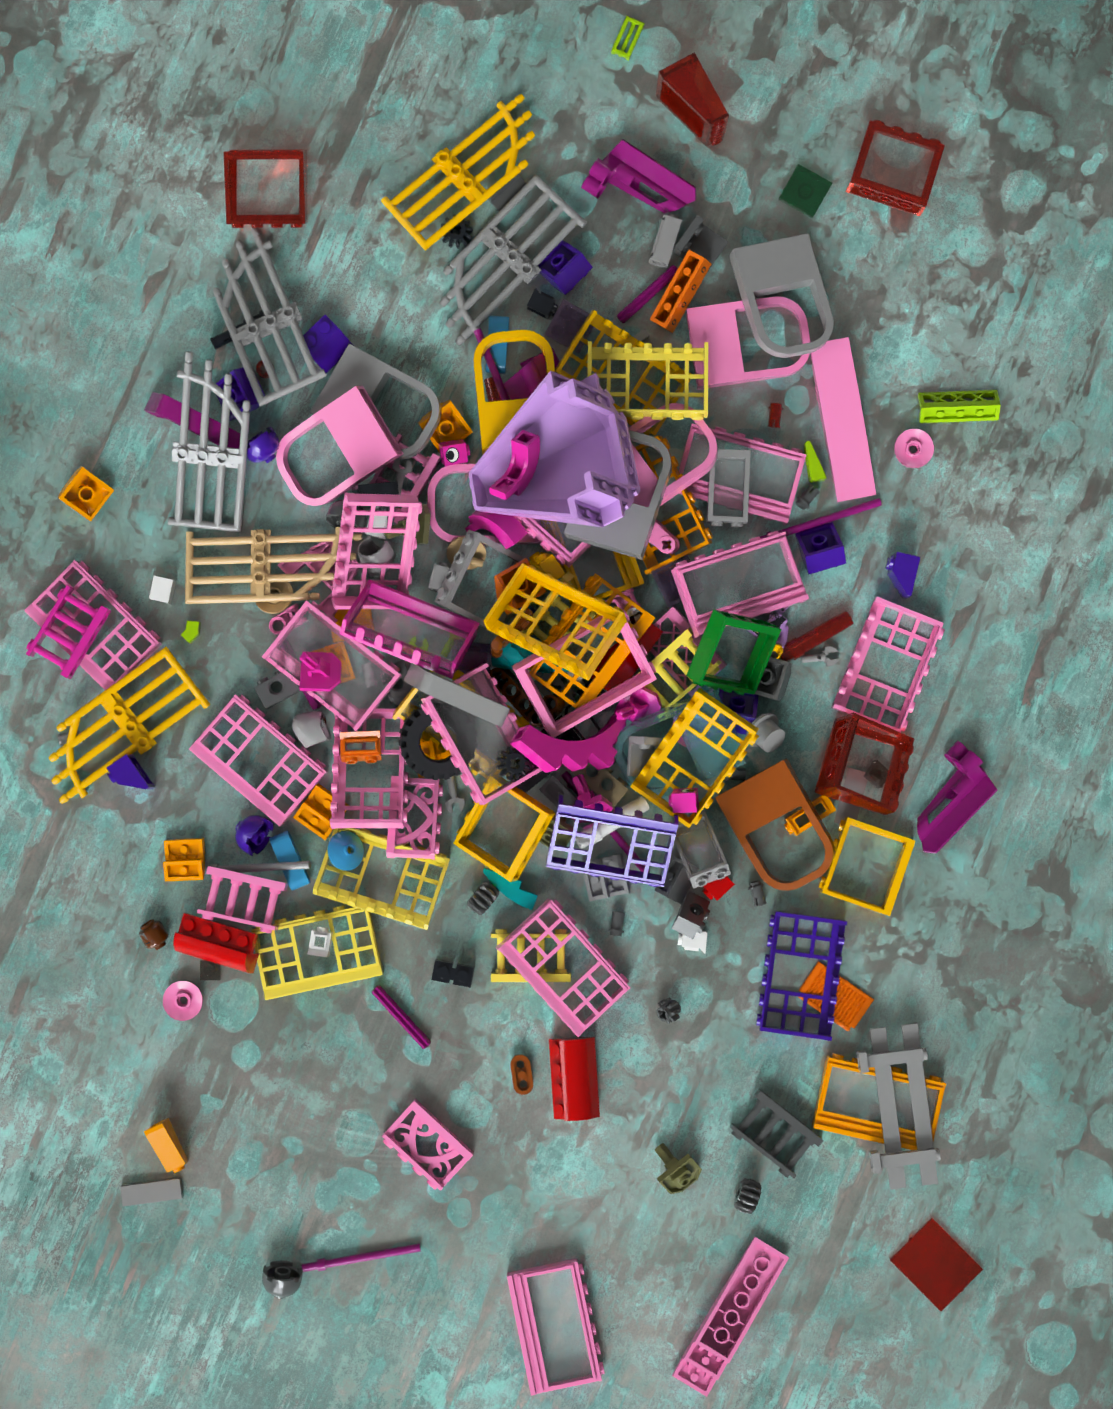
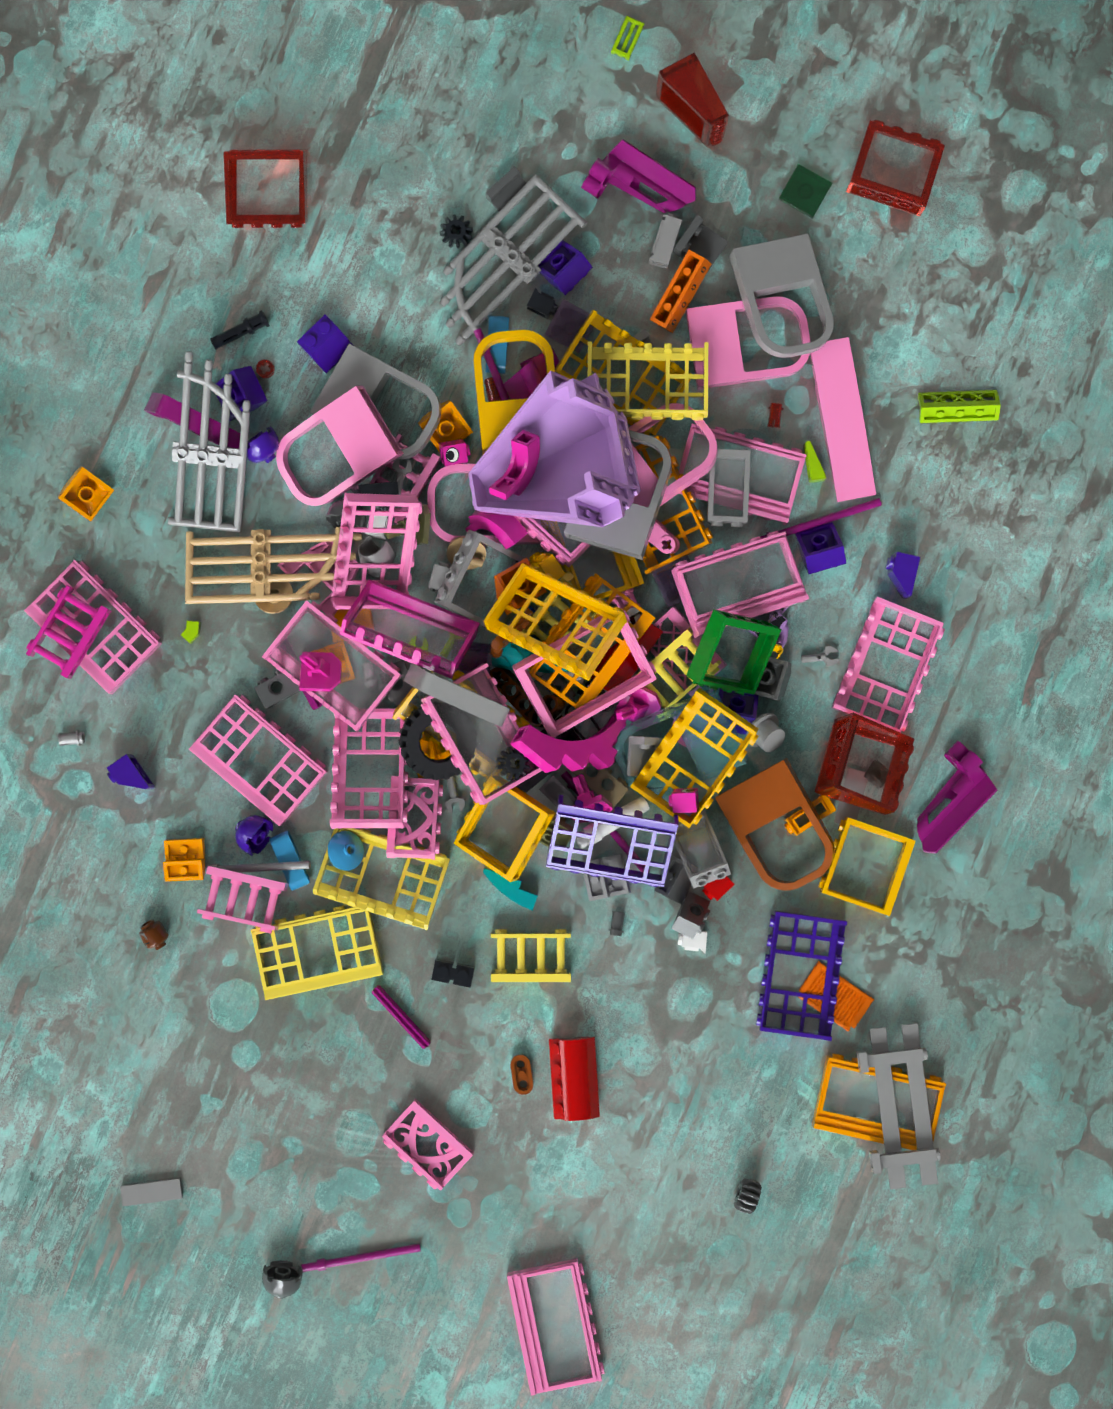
yellow piece [48,646,211,804] -> none
light orange slope [144,1118,188,1173] -> none
white panel [149,576,176,604] -> none
bright pink dish [163,981,203,1021] -> none
red brick [173,913,259,973] -> none
clear smoke plate [200,960,221,980] -> none
light grey piece [213,227,327,407] -> none
bright pink piece [269,603,308,636] -> none
light grey piece [292,711,331,748] -> none
light orange slope [293,783,350,840] -> none
white window [307,926,333,957] -> none
orange window [340,730,382,764] -> none
yellow piece [381,94,535,251] -> none
dark grey gear [467,881,499,915] -> none
bright pink window [496,899,630,1037] -> none
magenta axle [617,265,678,323] -> none
olive piece [655,1143,702,1194] -> none
dark grey gear [657,997,681,1024] -> none
bright pink slope [672,1237,789,1397] -> none
dark grey pin [721,767,746,781] -> none
dark grey fence [730,1089,824,1178] -> none
dark grey pin [748,880,767,907] -> none
clear red piece [780,611,854,662] -> none
dark grey pin [795,484,820,510] -> none
clear red piece [890,1218,983,1311] -> none
bright pink dish [894,429,934,468] -> none

